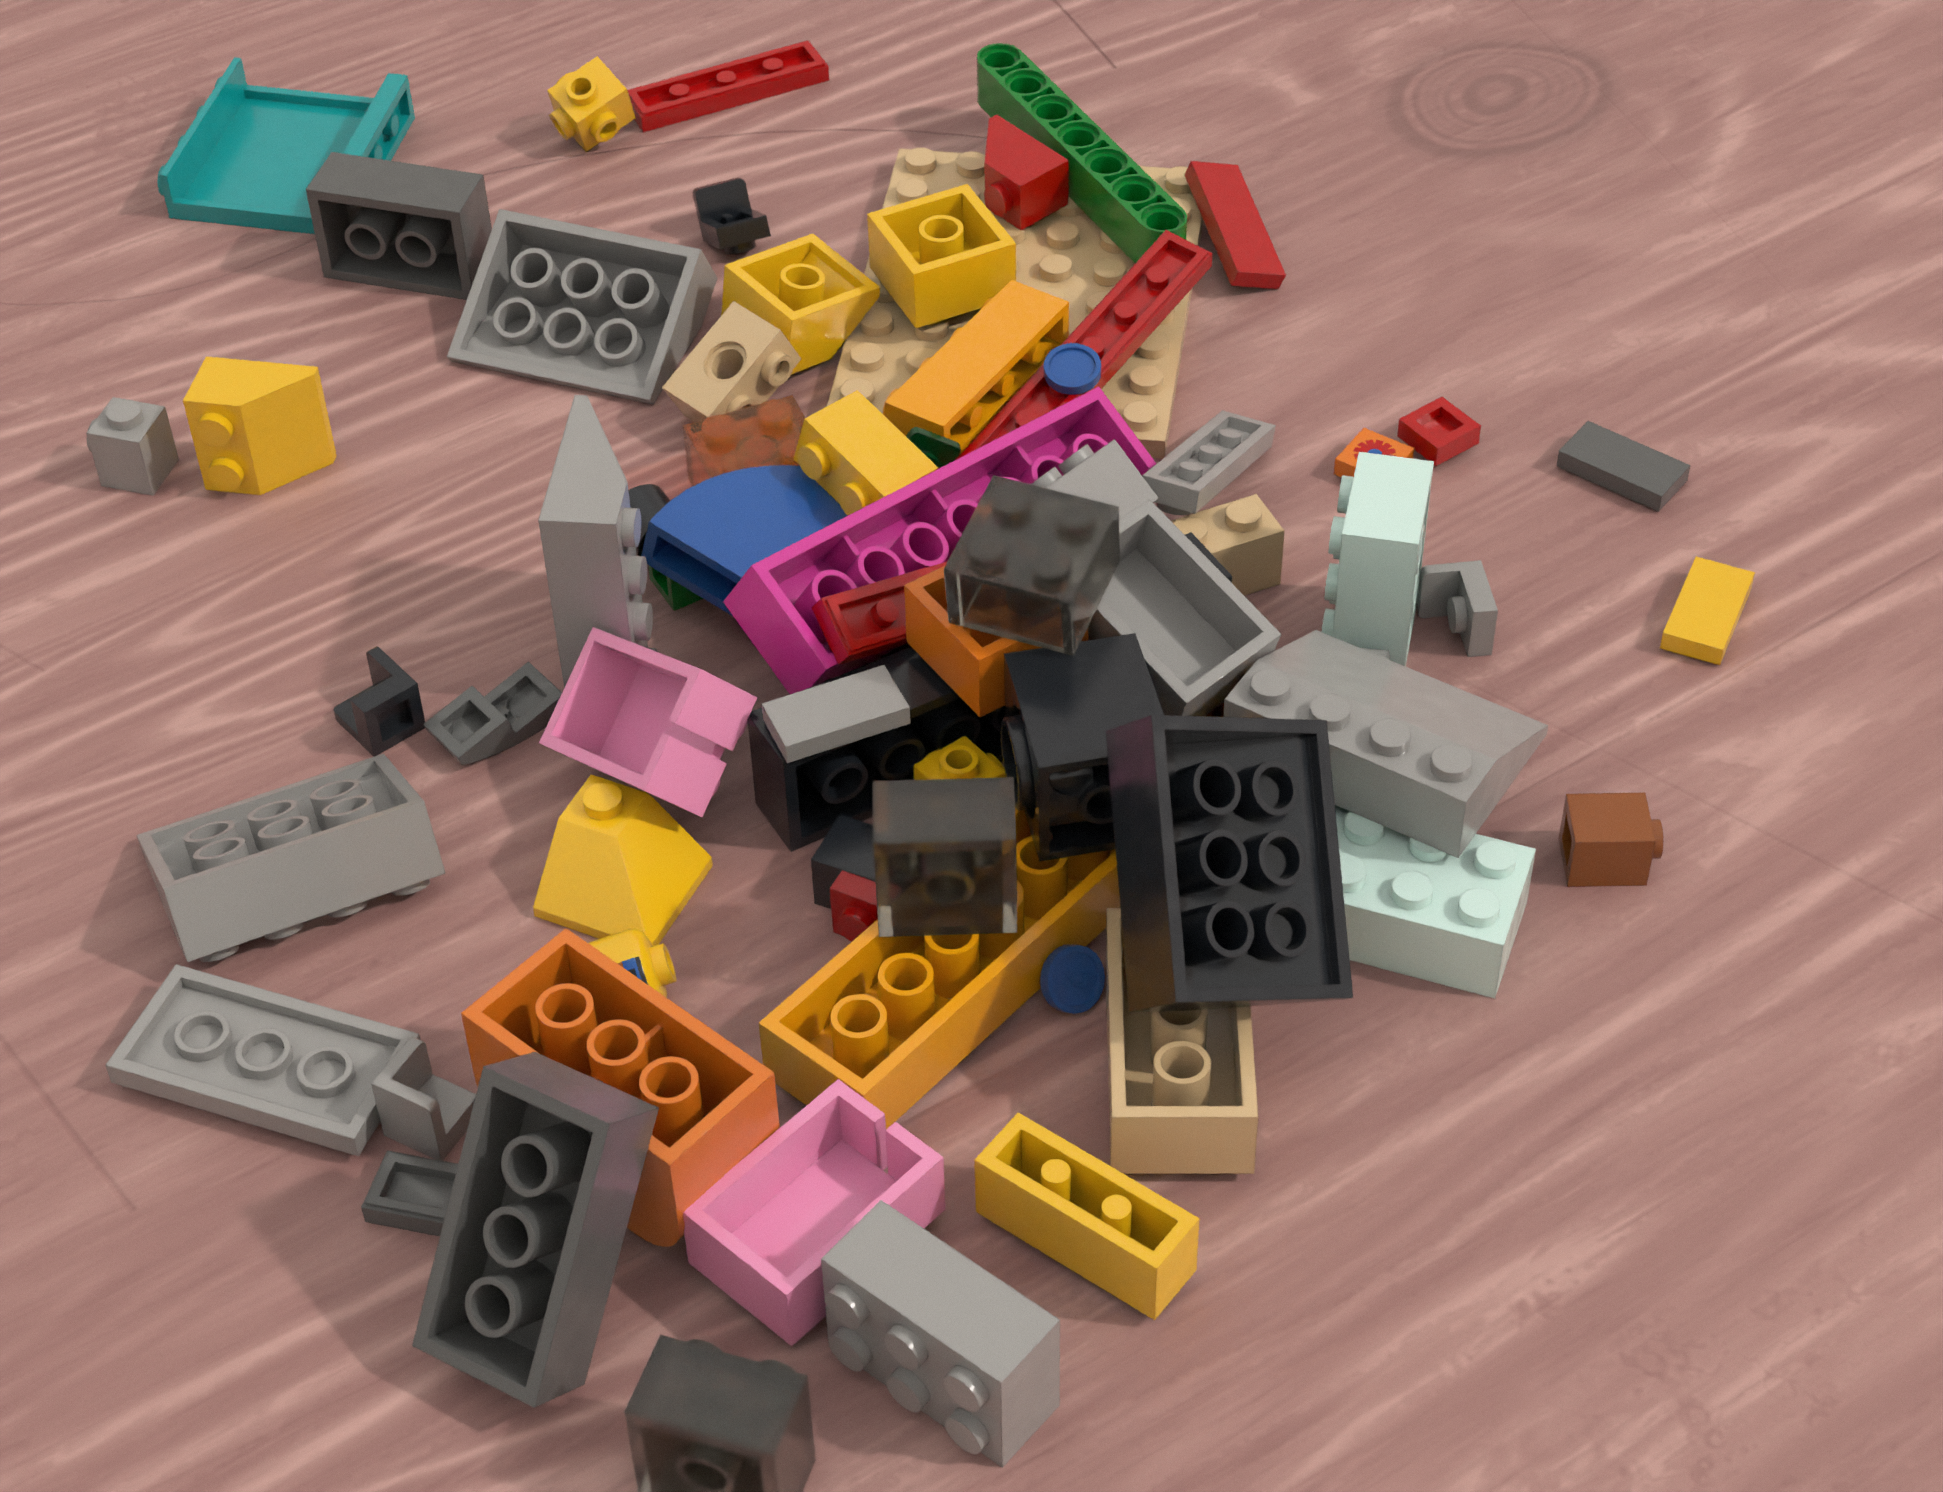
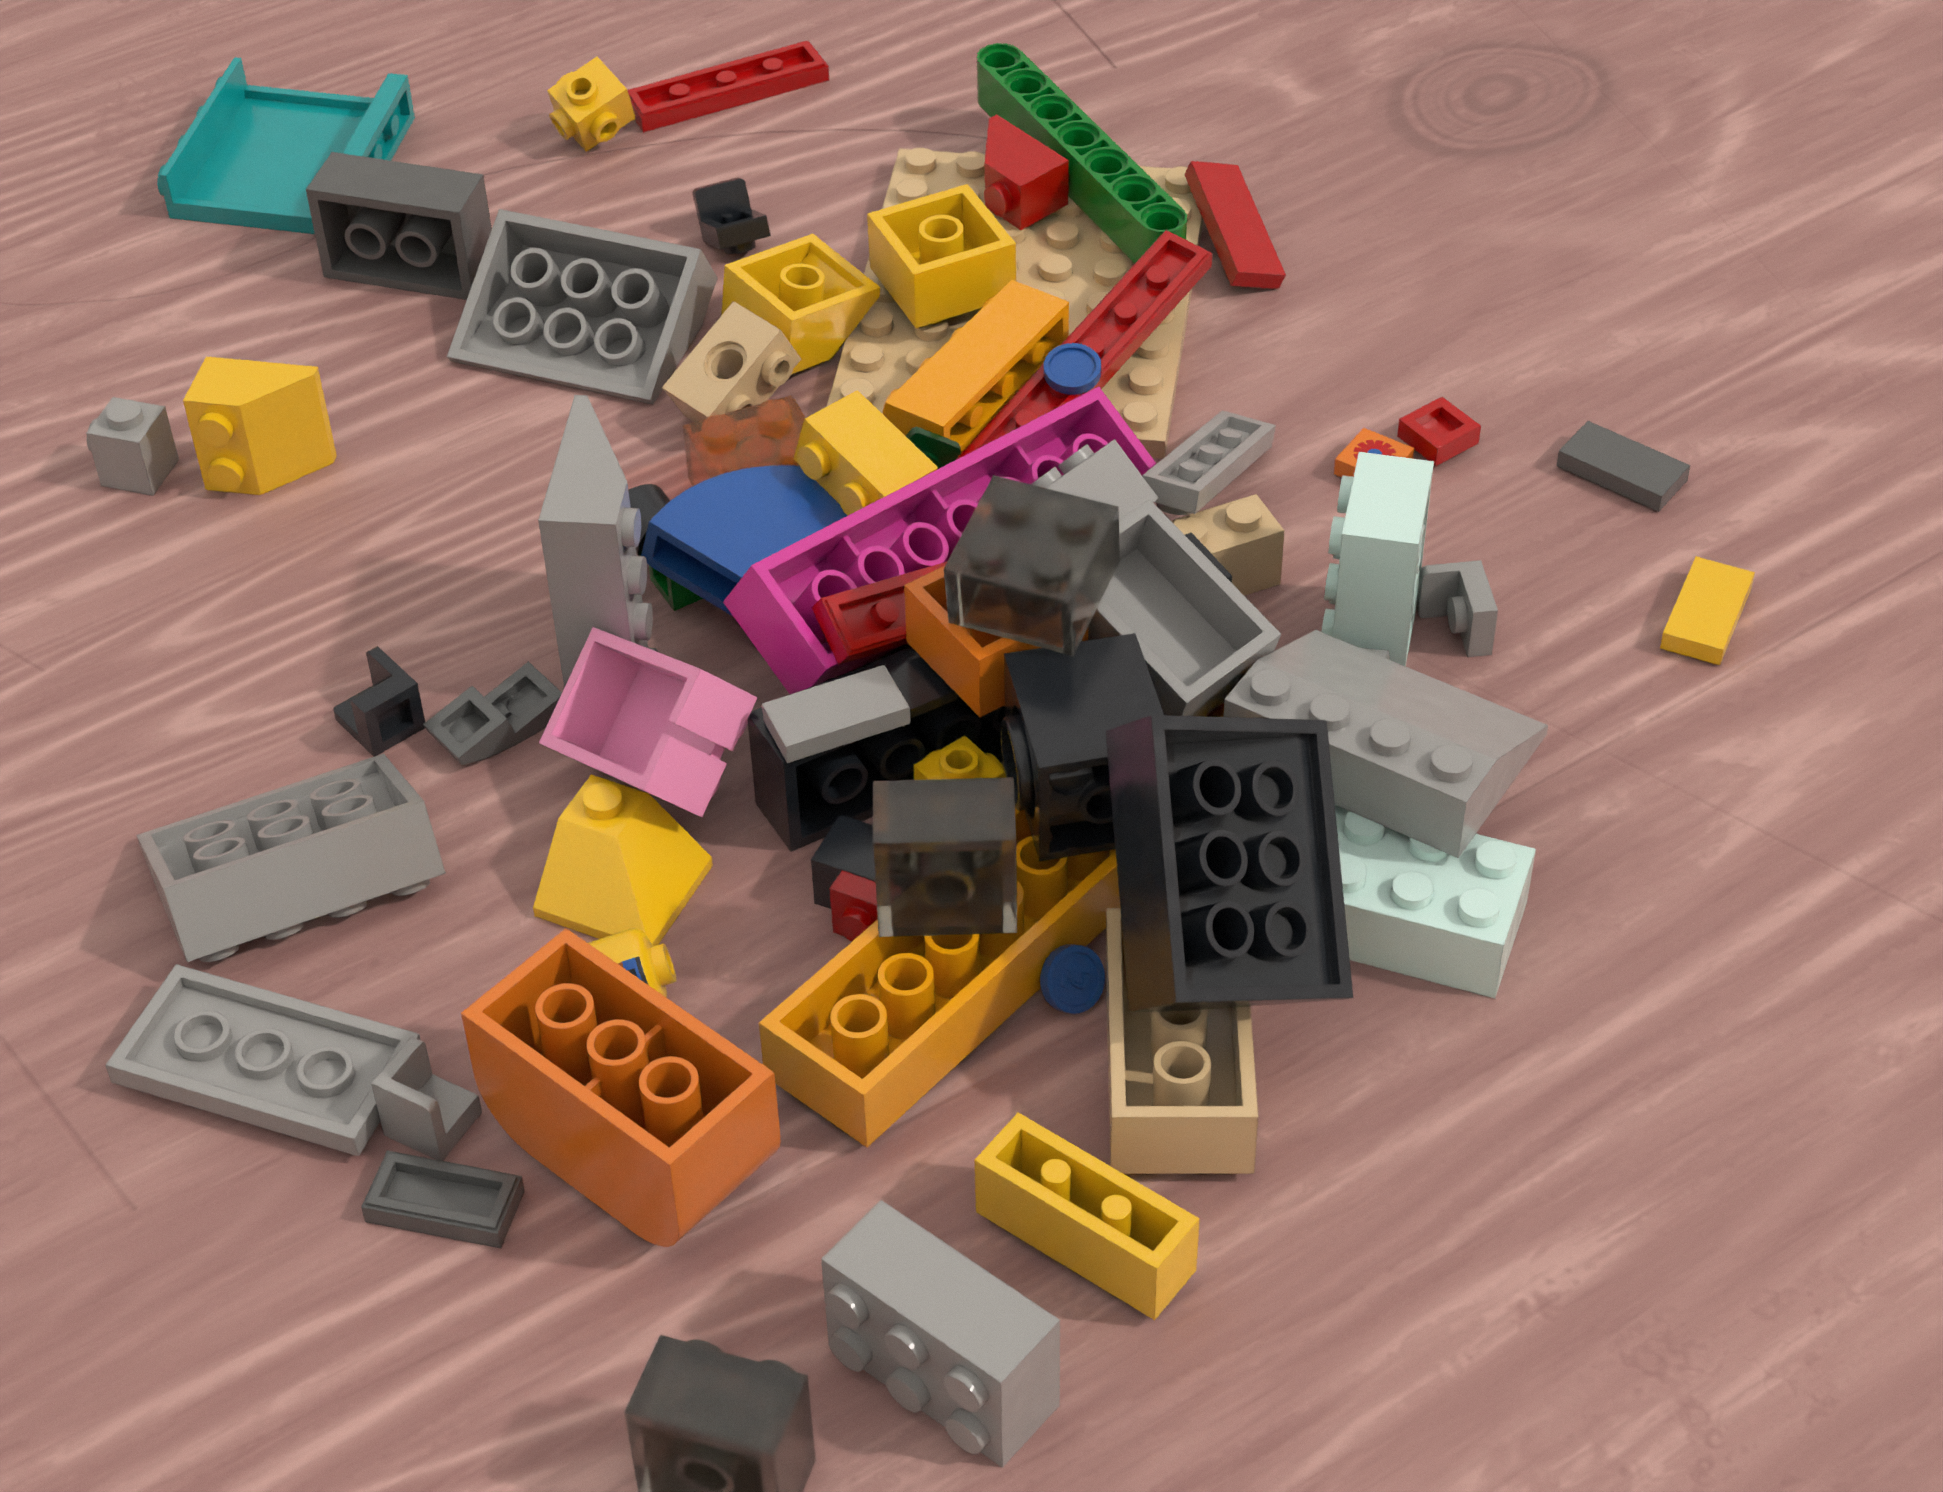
dark grey brick [412,1052,659,1408] -> none
bright pink piece [683,1079,946,1346] -> none
dark orange brick [1558,792,1663,887] -> none

